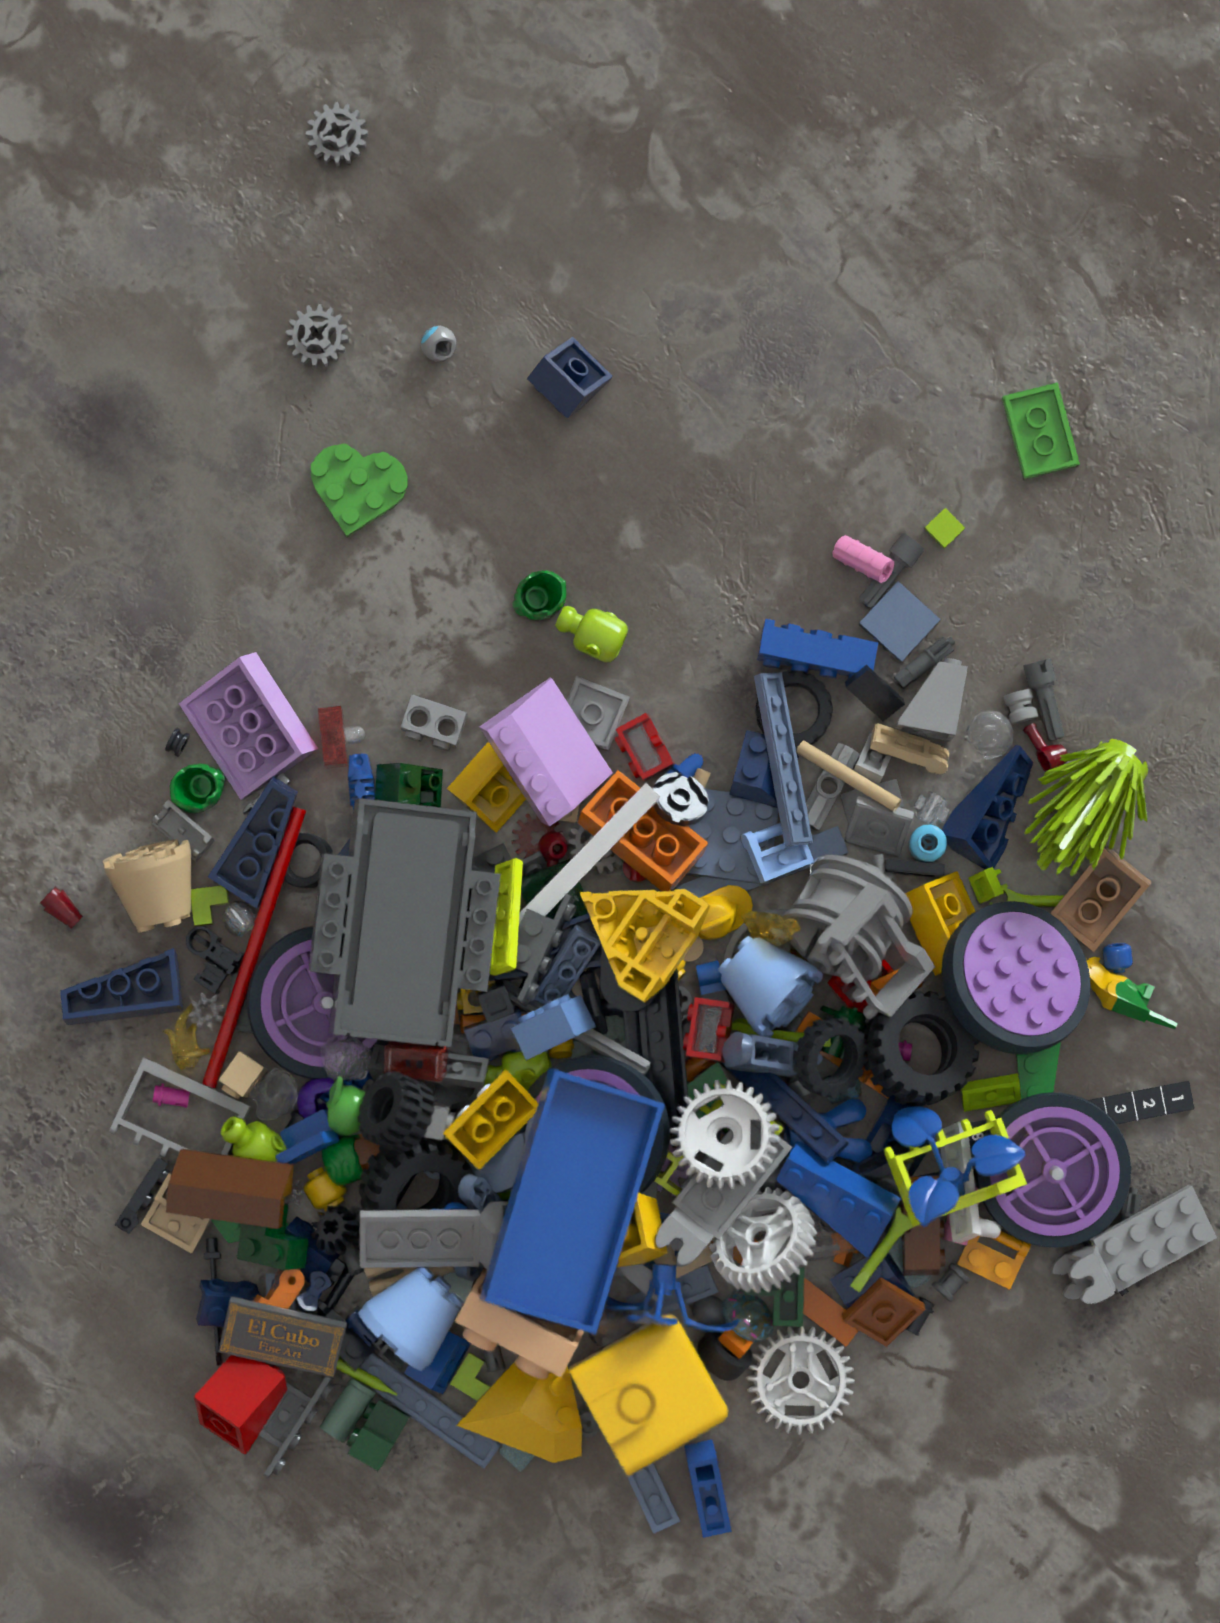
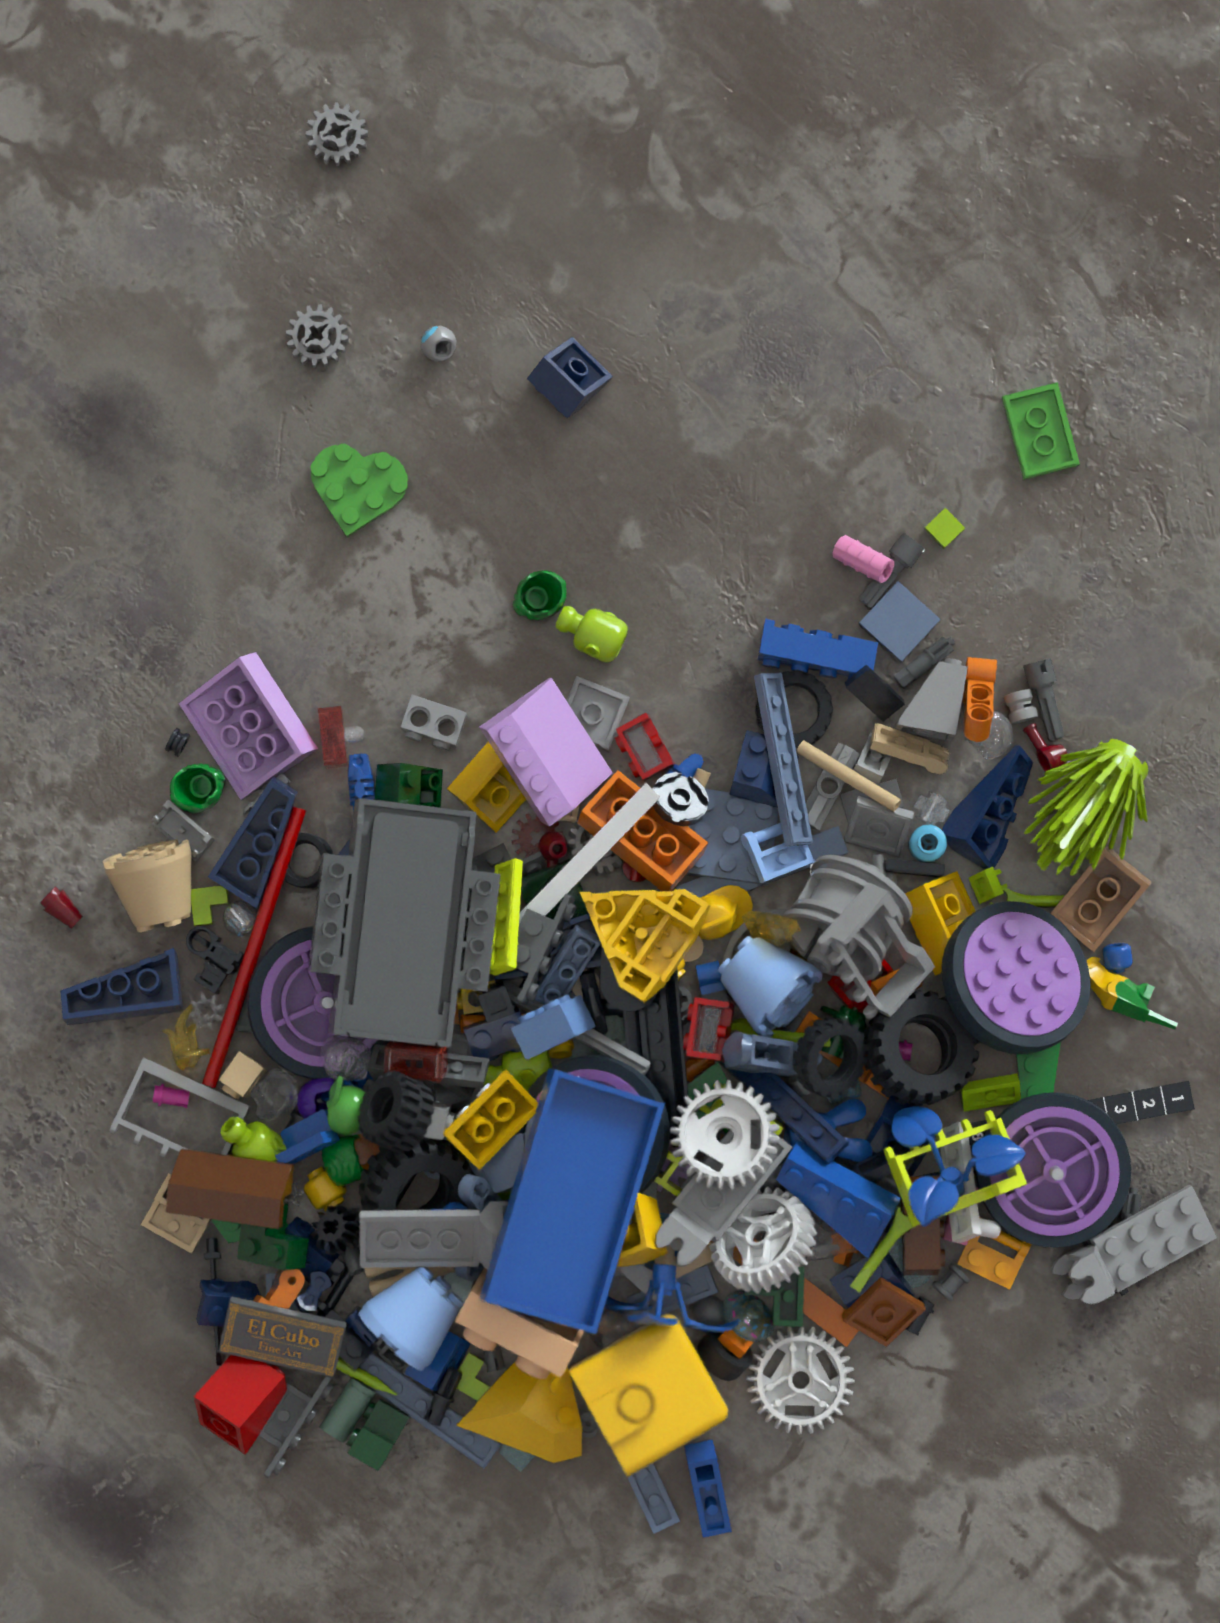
black hinge [114,1156,170,1234] -> none
none -> black axle [423,1367,462,1426]
none -> orange piece [962,657,997,742]

